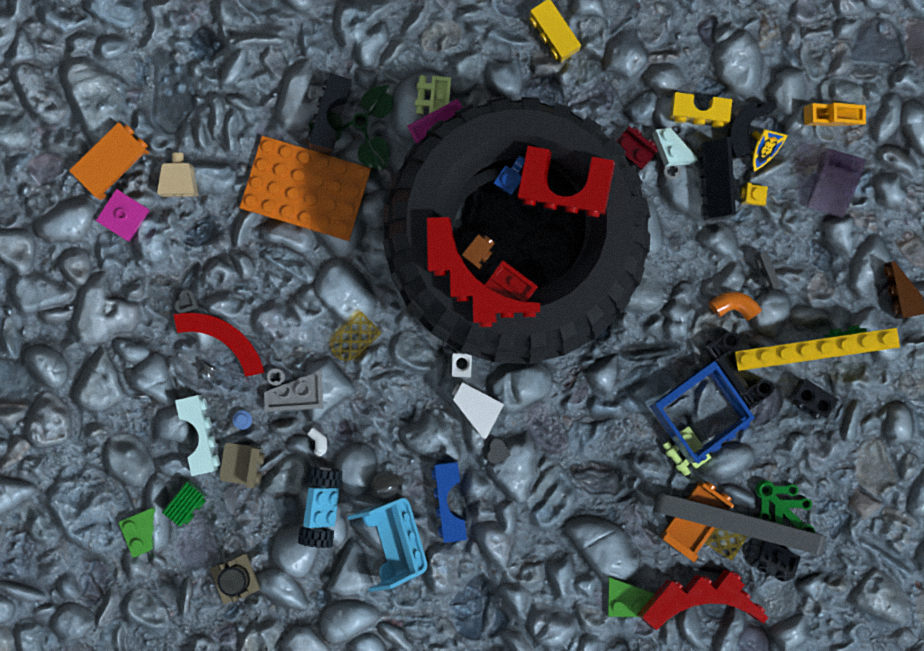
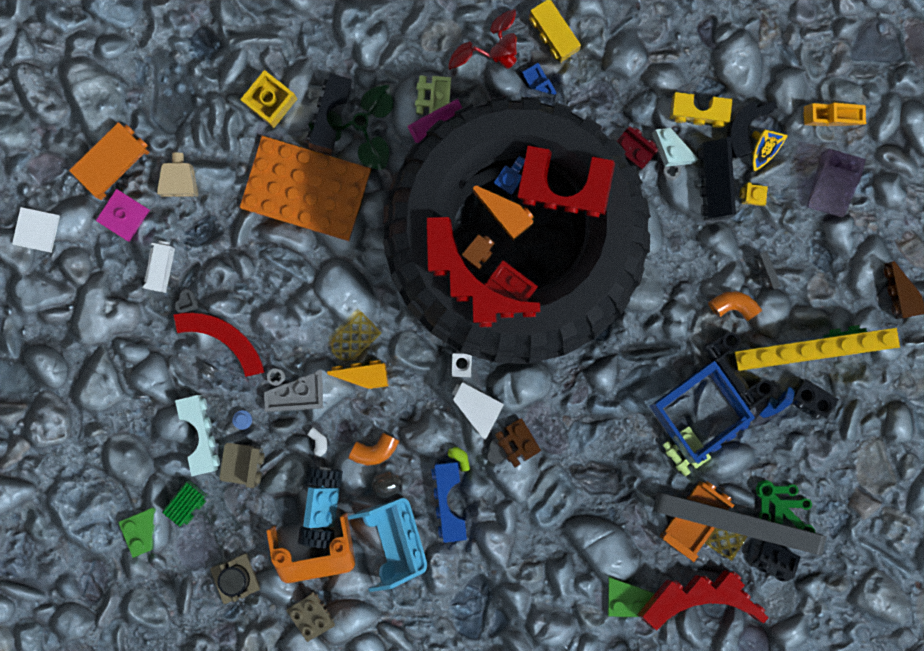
none -> white tile [12,207,60,253]
none -> white window [142,241,175,293]
none -> yellow brick [240,70,297,128]
none -> orange windscreen [267,513,355,583]
none -> dark tan hinge [286,592,335,642]
none -> light orange slope [327,360,389,389]
none -> orange cylinder [348,433,400,466]
none -> lime arm [447,447,470,472]
none -> red plant [448,9,517,70]
none -> orange slope [472,186,534,240]
none -> reddish brown plate [495,418,541,468]
none -> blue slope [521,63,556,95]
none -> blue slope [759,387,795,418]

